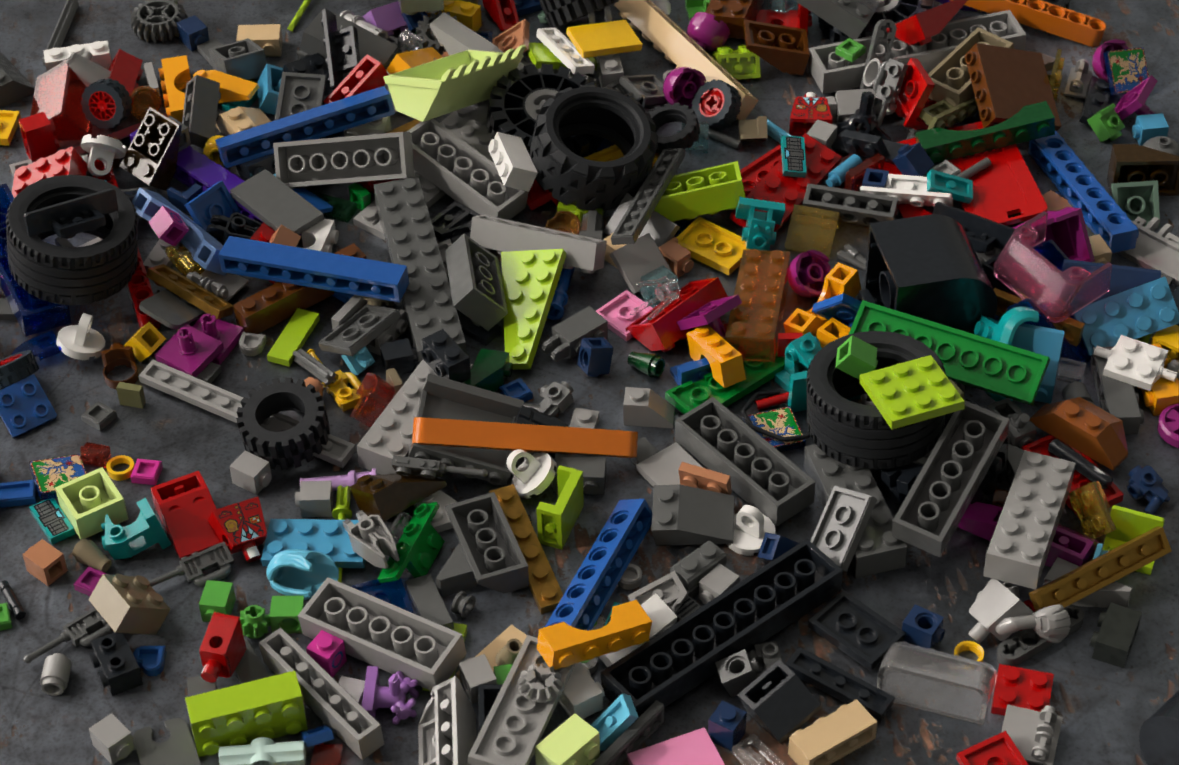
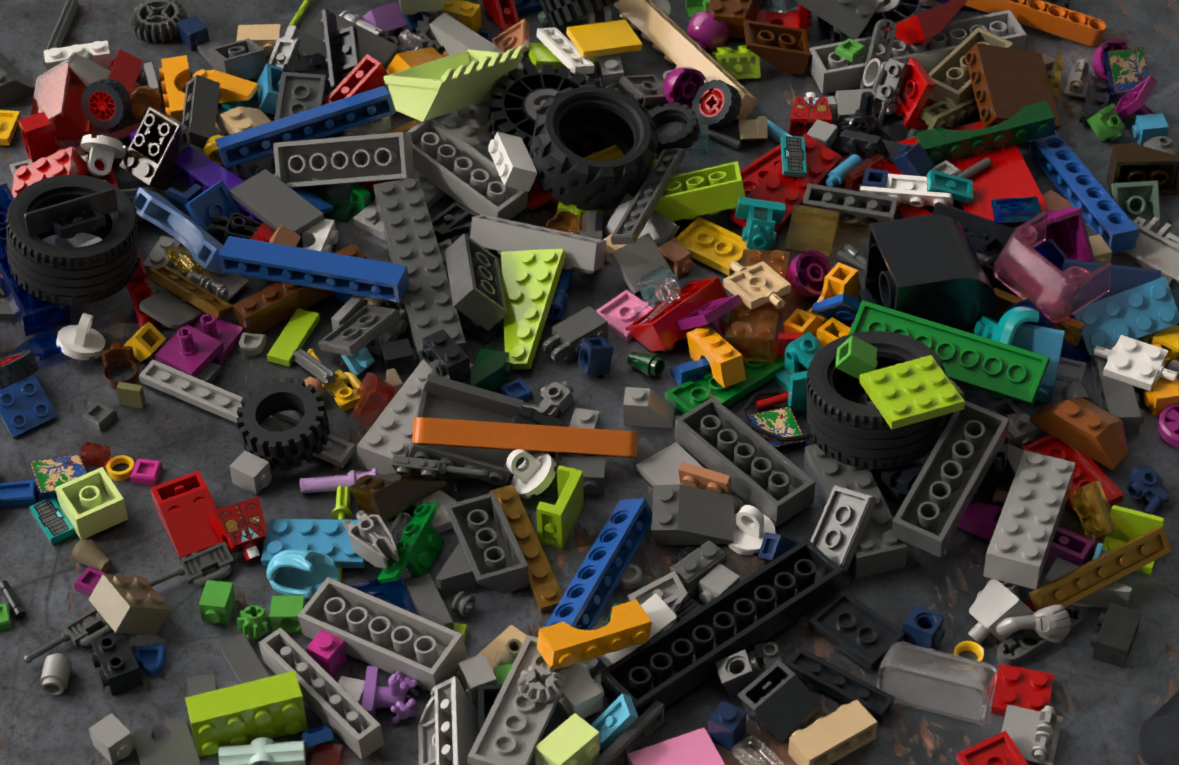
nougat brick [22,539,68,586] -> none
teal tile [101,498,172,560] -> none
dark pink brick [148,206,189,247] -> none
red torso [199,612,247,683] -> none
light grey brick [295,481,334,517] -> none
black axle [1048,439,1113,490] -> none
none -> light grey hinge [268,25,300,68]
none -> tan plate [723,260,791,310]
none -> clear blue tile [991,197,1042,223]

